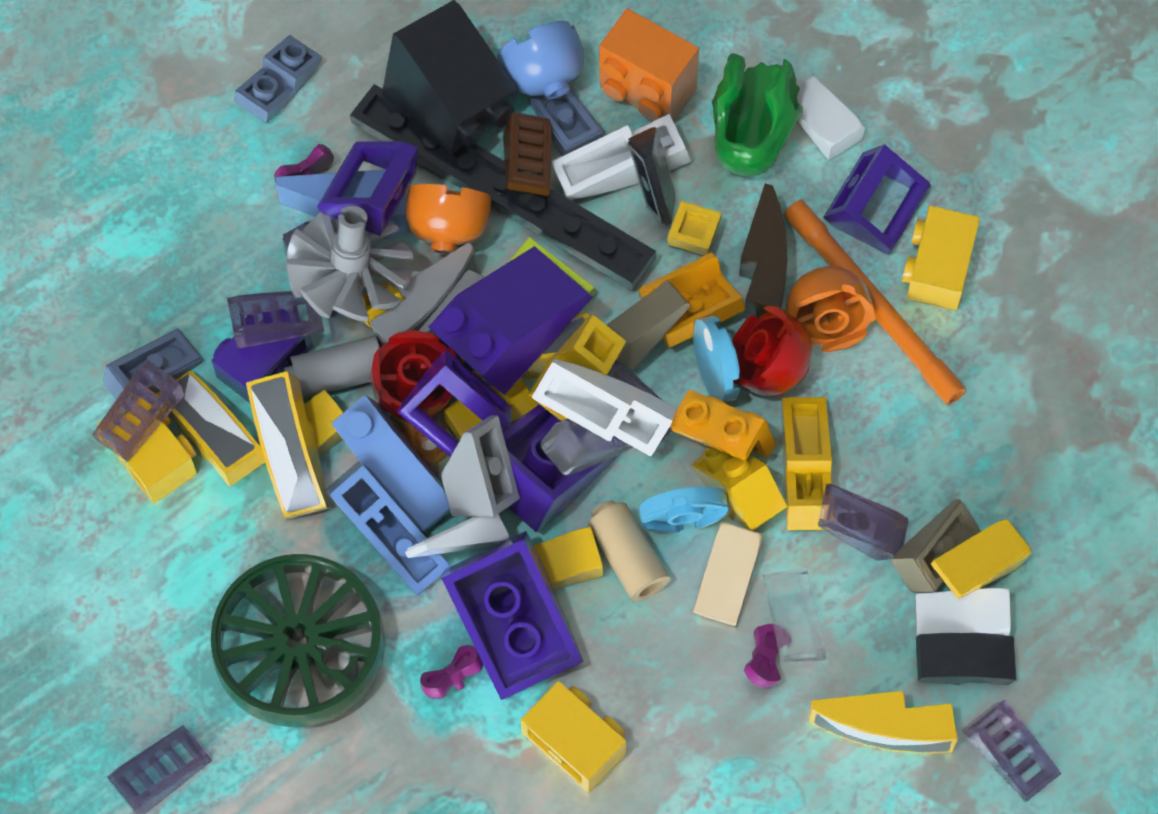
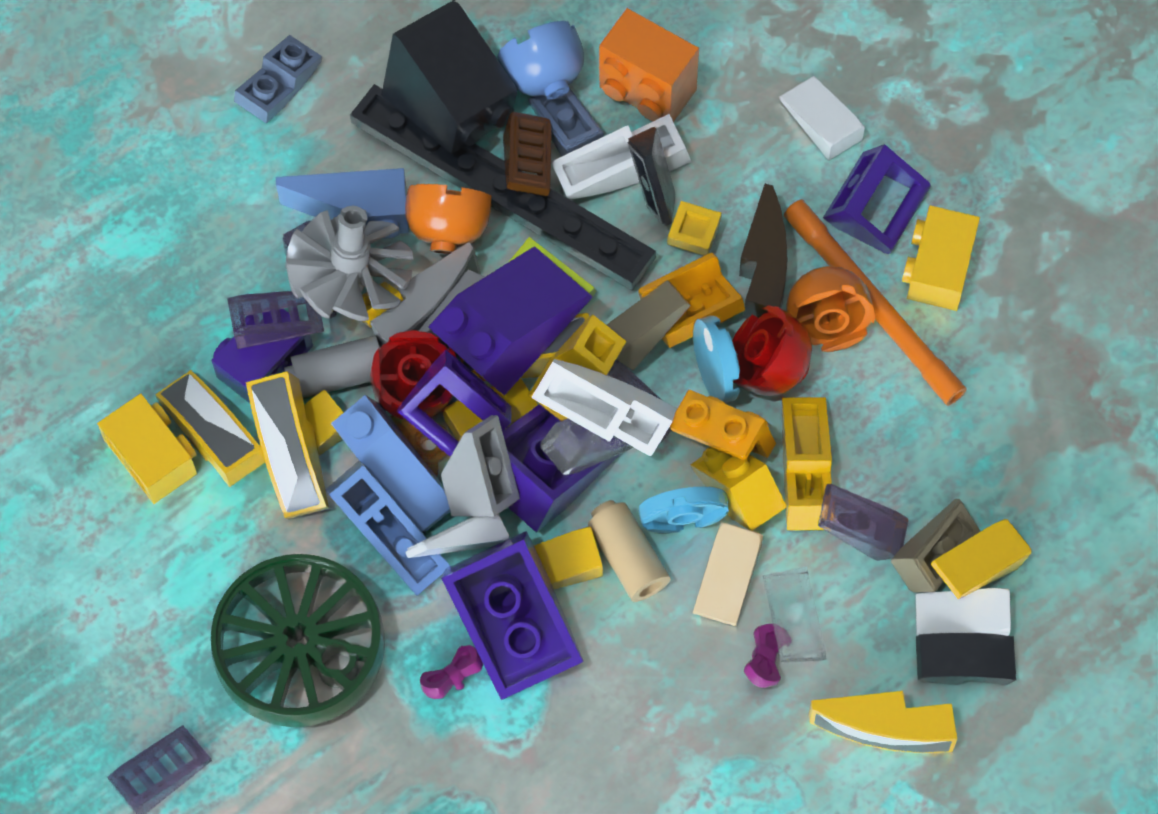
slope [92,360,184,462] -> none
sand blue slope [103,328,203,406] -> none
magenta piece [274,144,334,183] -> none
dark purple tile [317,141,418,236] -> none
yellow brick [520,680,626,793] -> none
green hair [712,53,804,177] -> none
clear purple slope [962,699,1061,802] -> none

